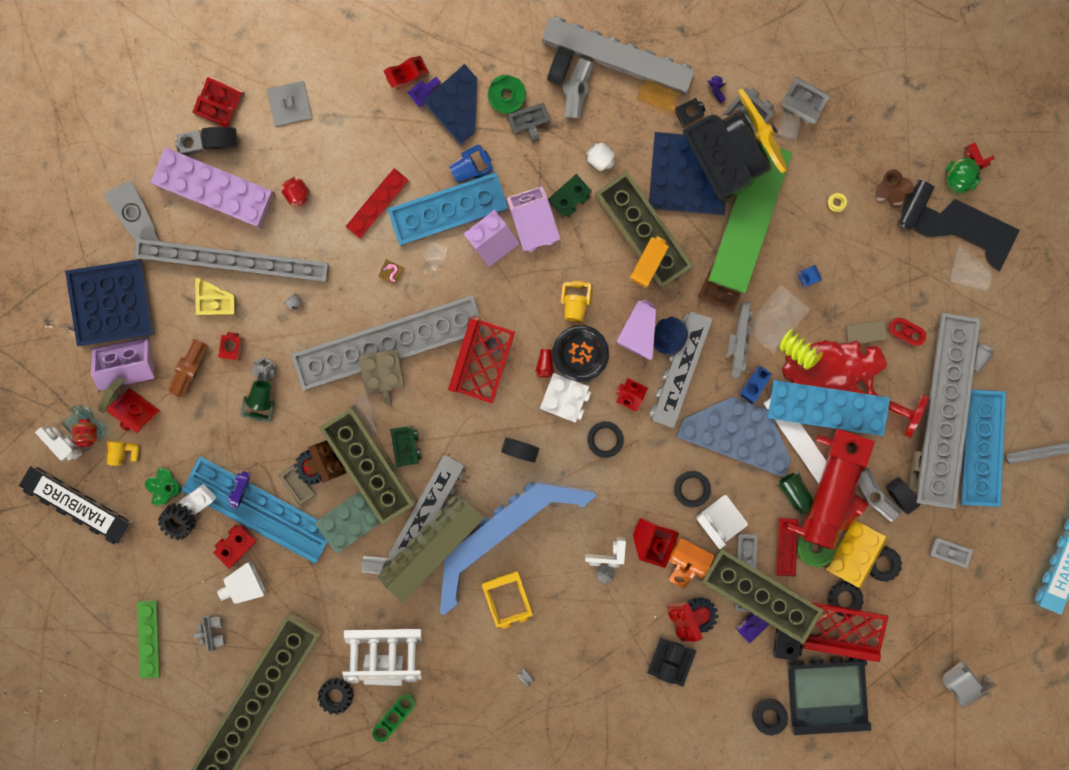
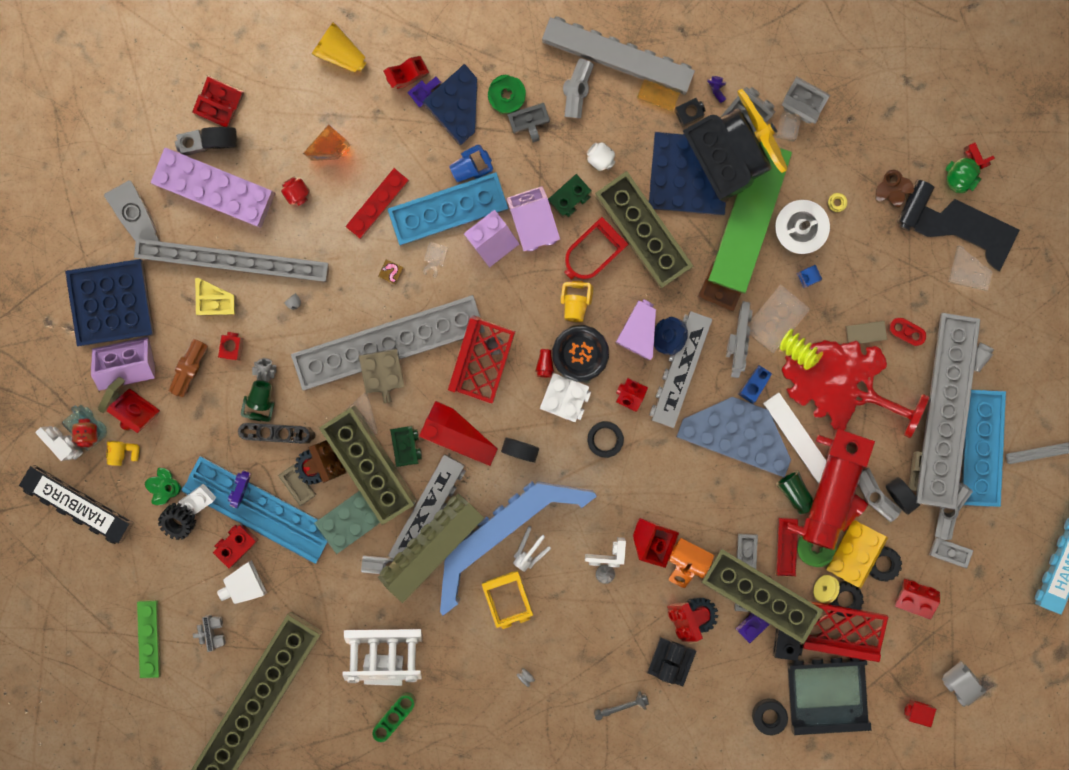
light grey piece [266,81,312,127] -> none
black tyre [318,678,354,715] -> none
black tyre [547,46,574,85] -> none
light orange slope [629,236,669,289] -> none
black tyre [674,471,711,508] -> none
white bracket [695,495,748,549] -> none
dark azure plate [768,380,890,436] -> none
none -> black beam [238,423,315,444]
none -> clear orange slope [303,124,350,161]
none -> yellow cone [311,22,367,73]
none -> red wedge [419,401,498,466]
none -> white plant [513,526,551,572]
none -> red window [564,217,628,280]
none -> dark grey piece [594,691,649,720]
none -> white piece [775,200,830,254]
none -> light yellow piece [813,575,840,604]
none -> red bracket [895,579,940,620]
none -> red brick [904,699,937,728]
none -> light grey piece [935,482,973,540]

